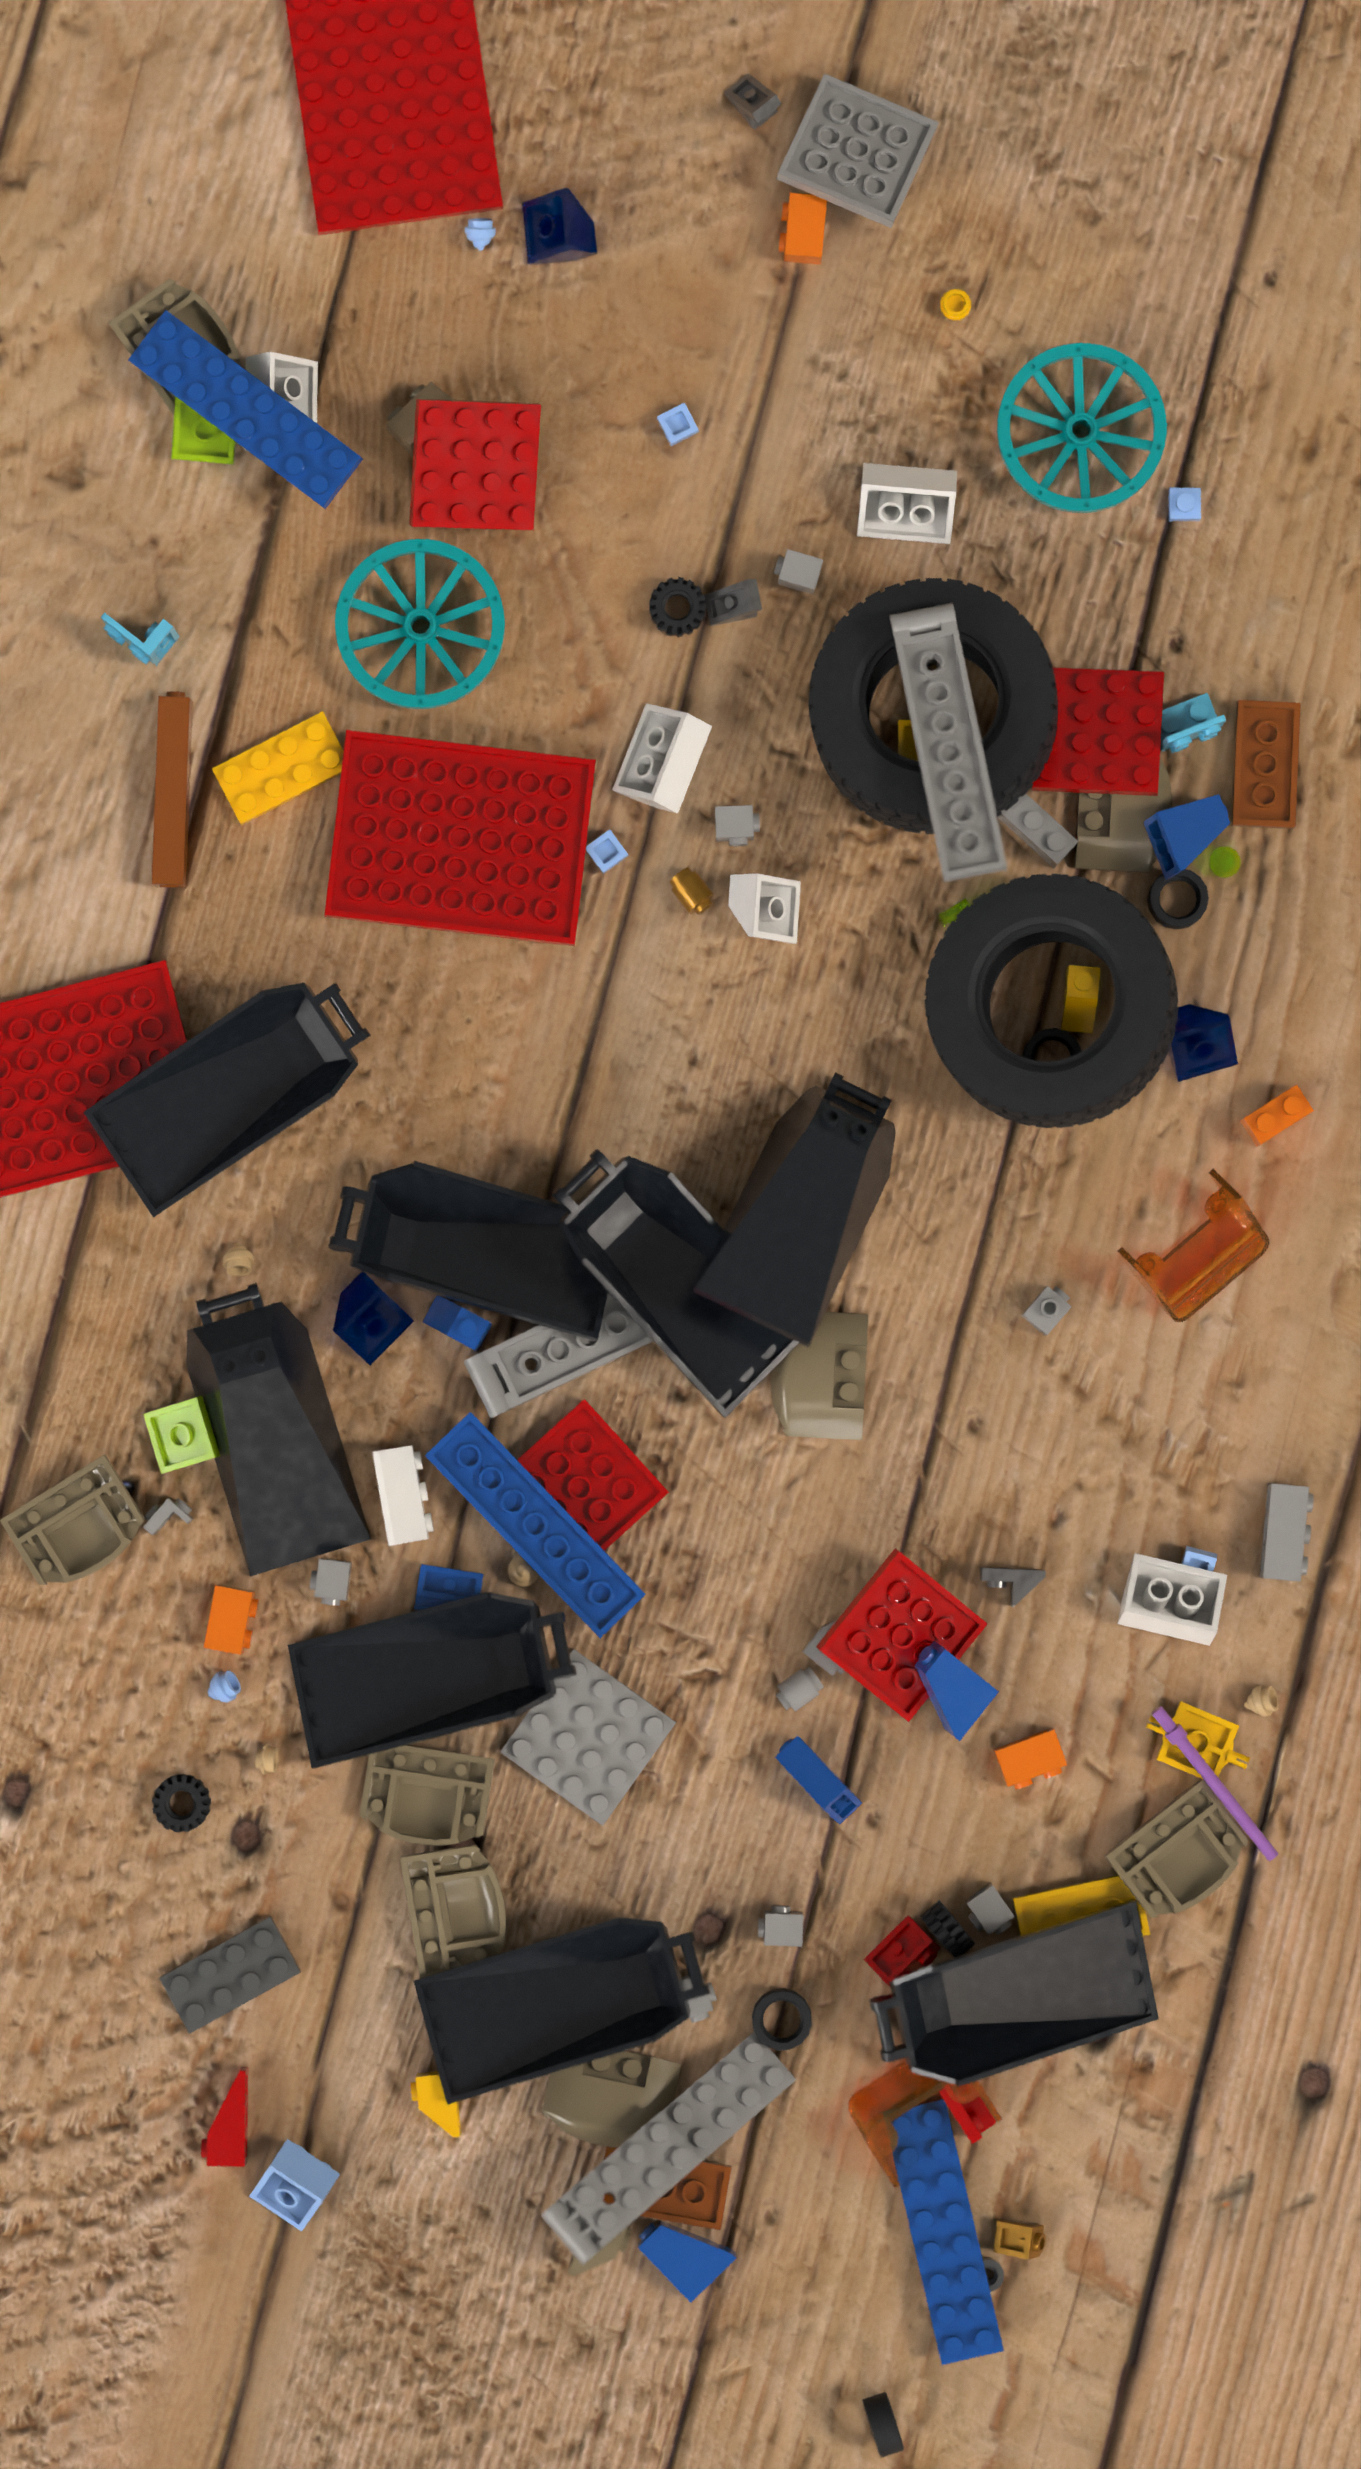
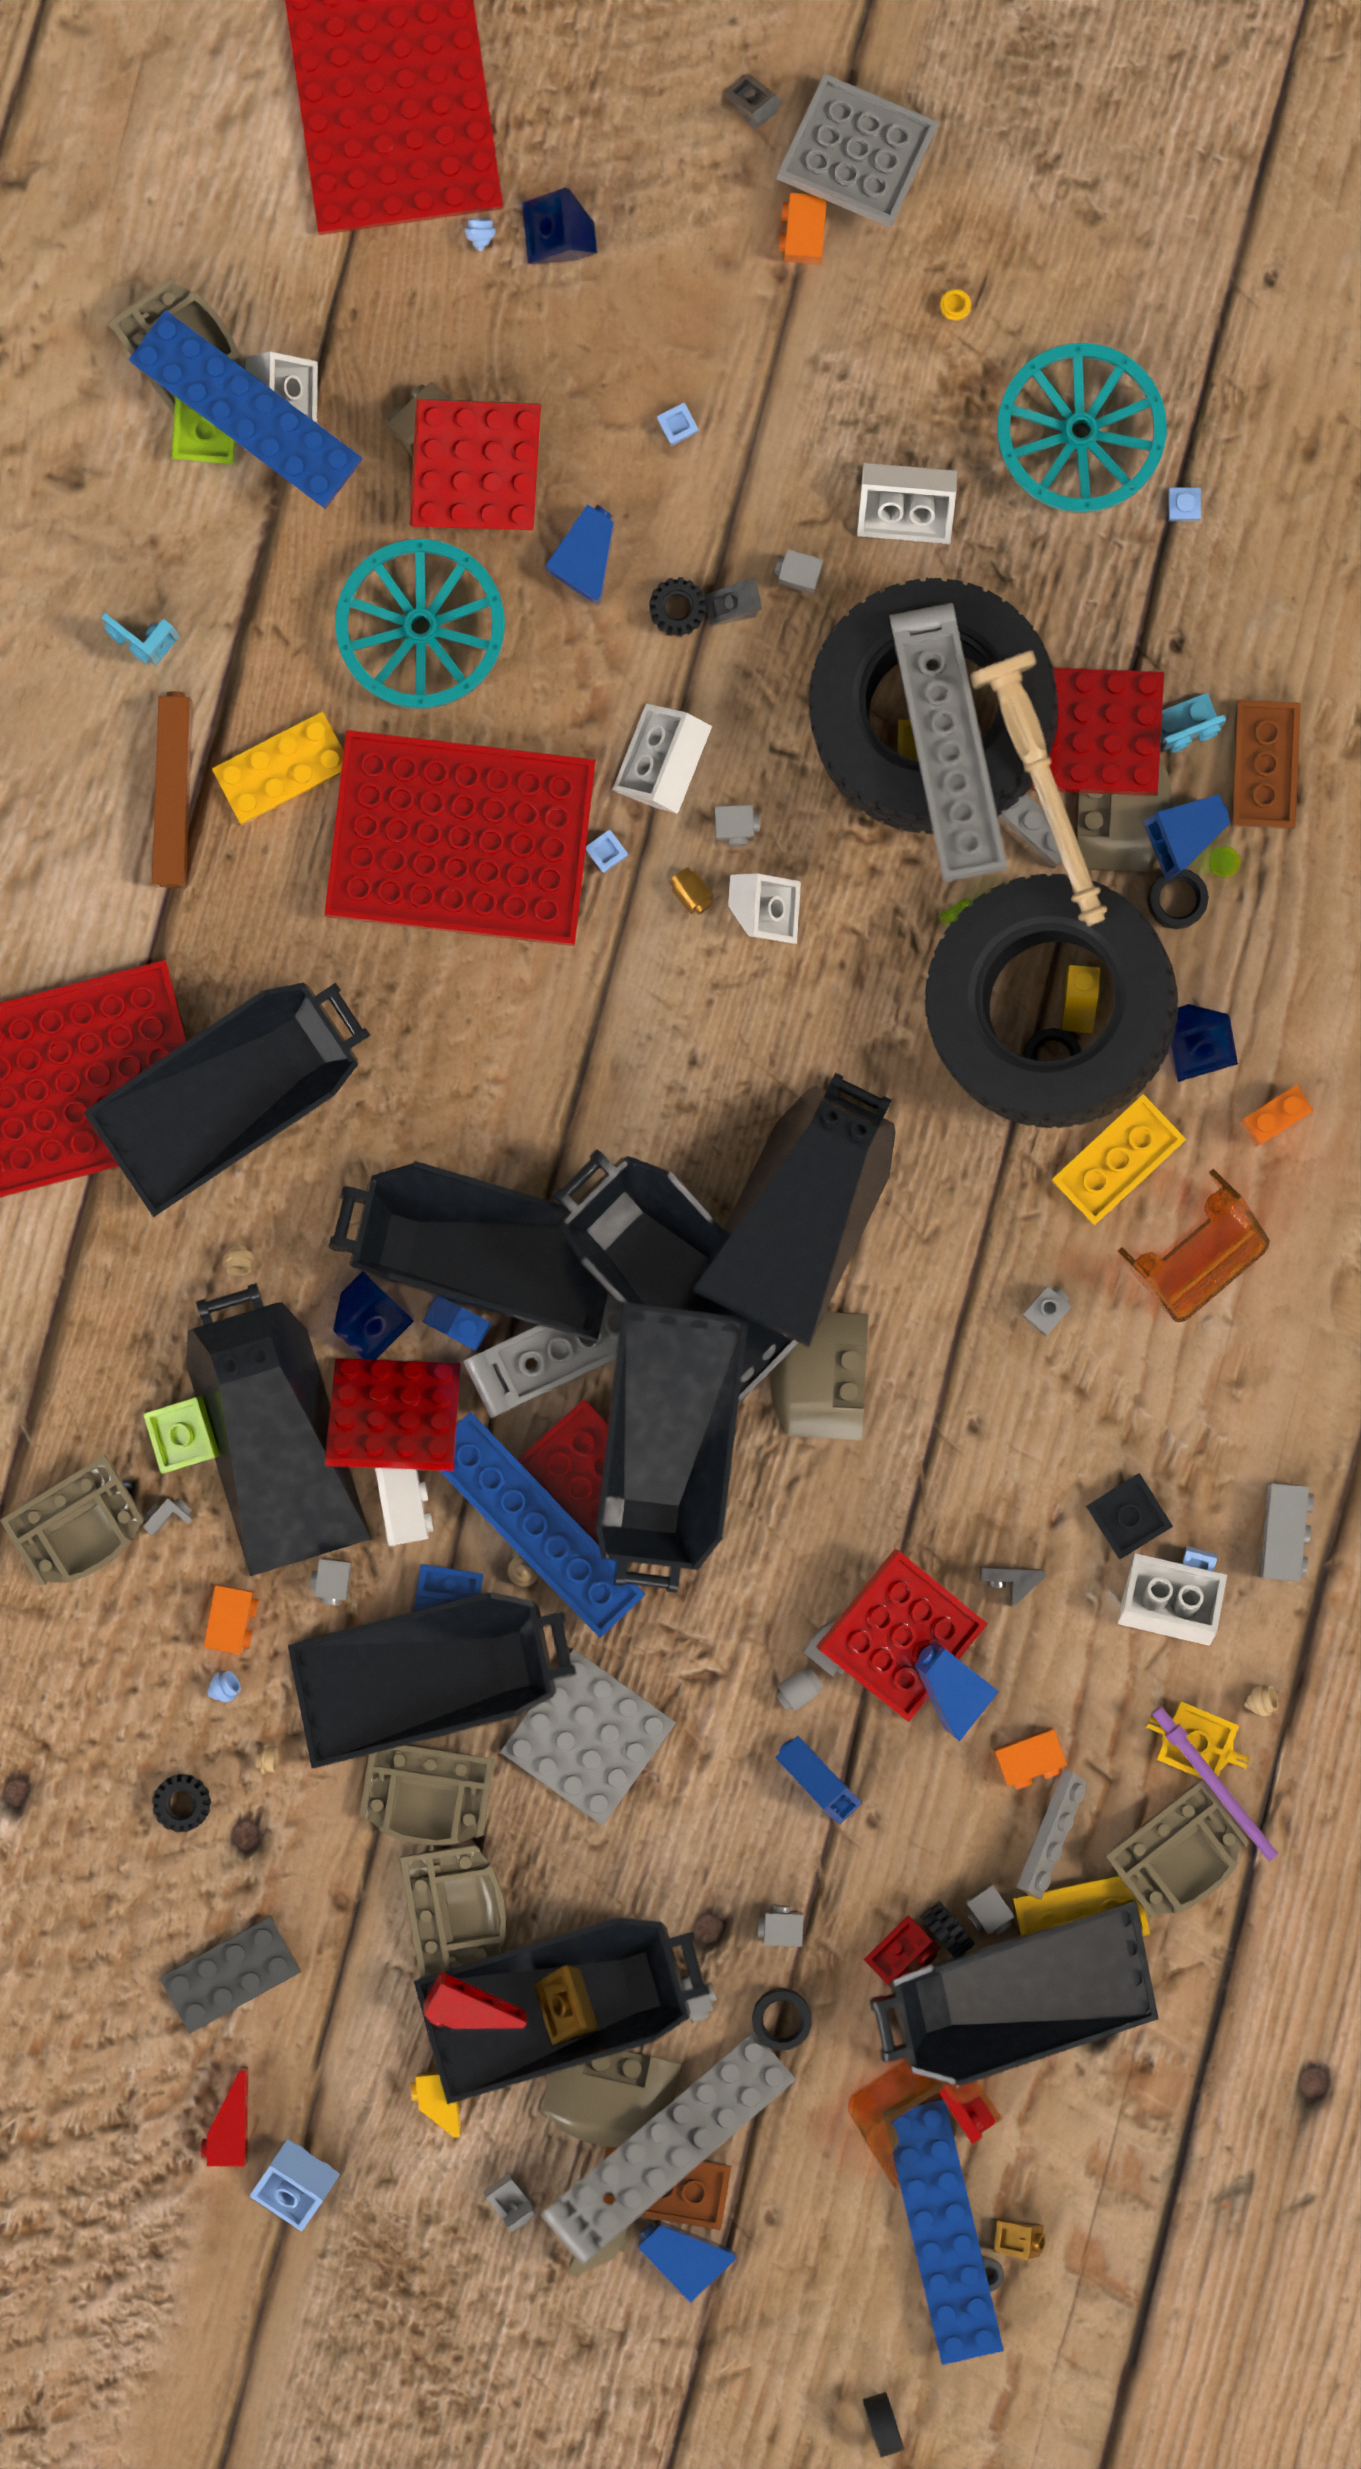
none -> red plate [326,1358,461,1471]
none -> red slope [423,1971,527,2029]
none -> light grey bracket [483,2173,536,2232]
none -> pearl gold slope [534,1965,599,2046]
none -> blue slope [545,504,614,606]
none -> black windscreen [596,1302,749,1593]
none -> tan piece [969,651,1107,926]
none -> light grey plate [1017,1770,1087,1899]
none -> yellow plate [1051,1094,1186,1226]
none -> black plate [1086,1473,1173,1560]

